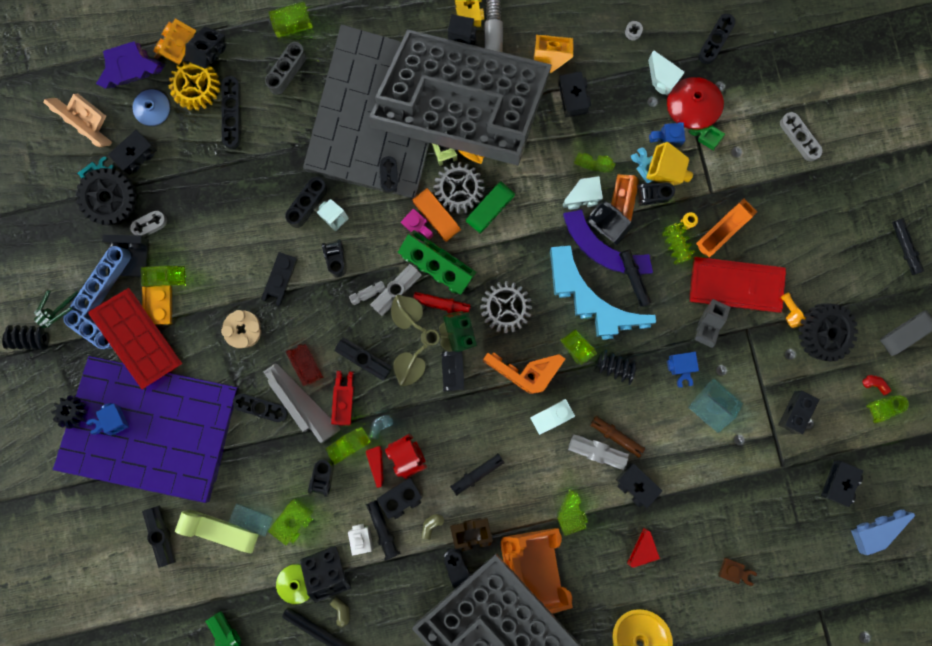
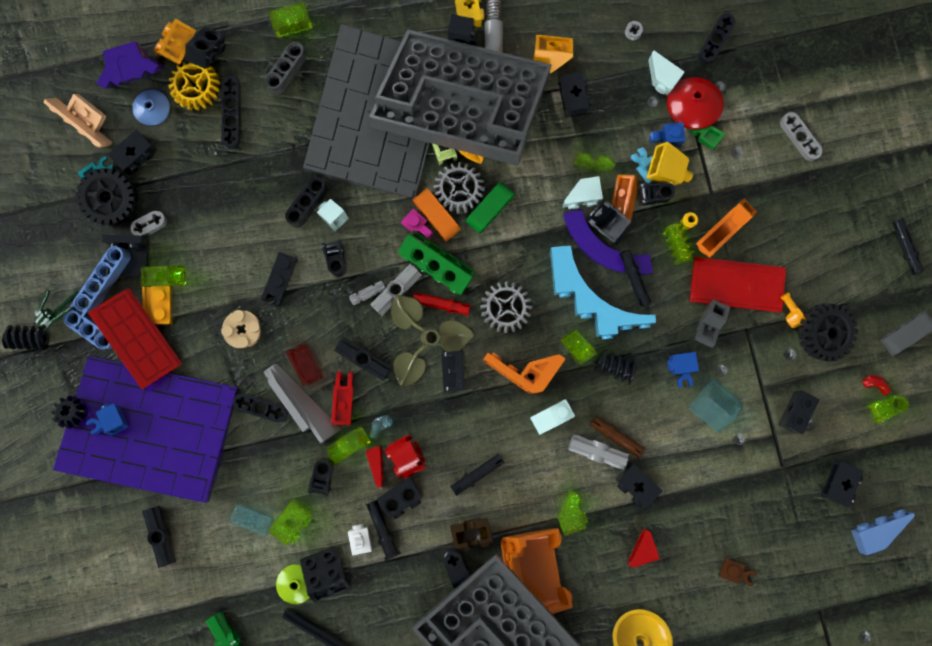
yellowish green beam [175,510,259,553] -> none
olive arm [329,597,350,627] -> none
black beam [379,156,398,194] -> none
olive arm [421,514,444,540] -> none
dark green hips [443,311,477,352] -> none

